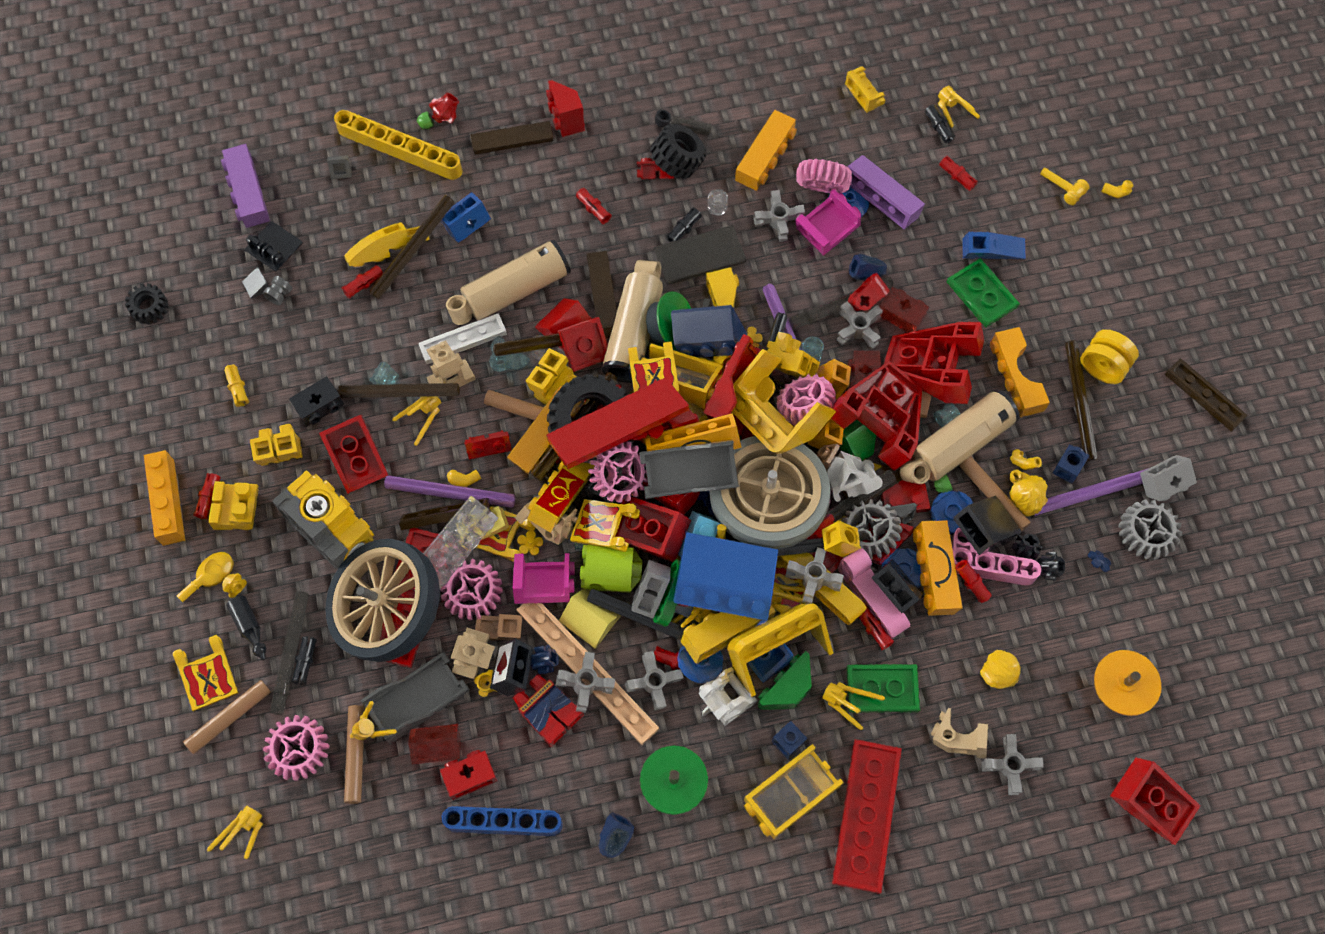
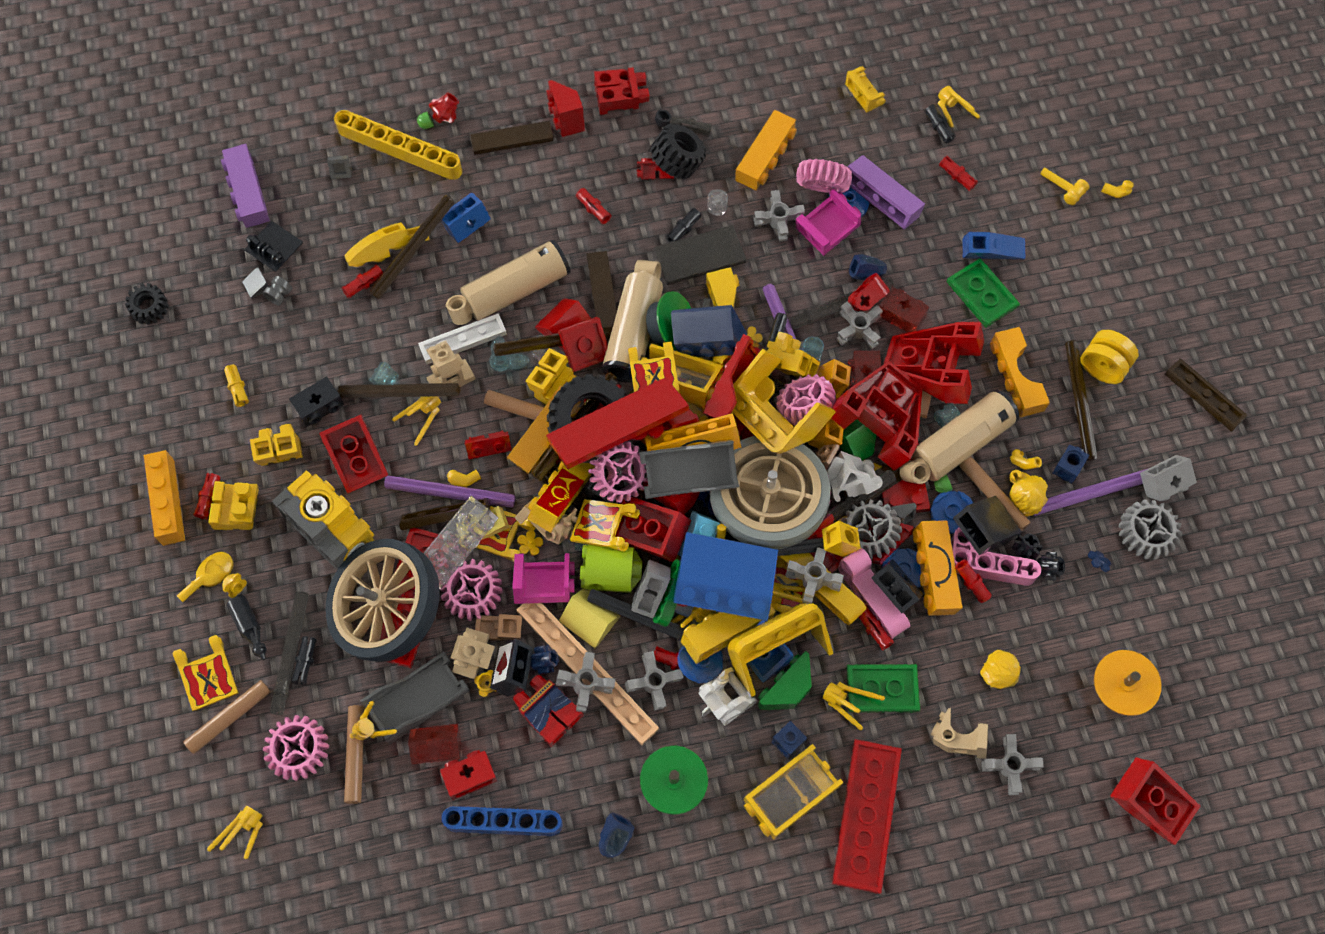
none -> red hips [594,67,650,115]

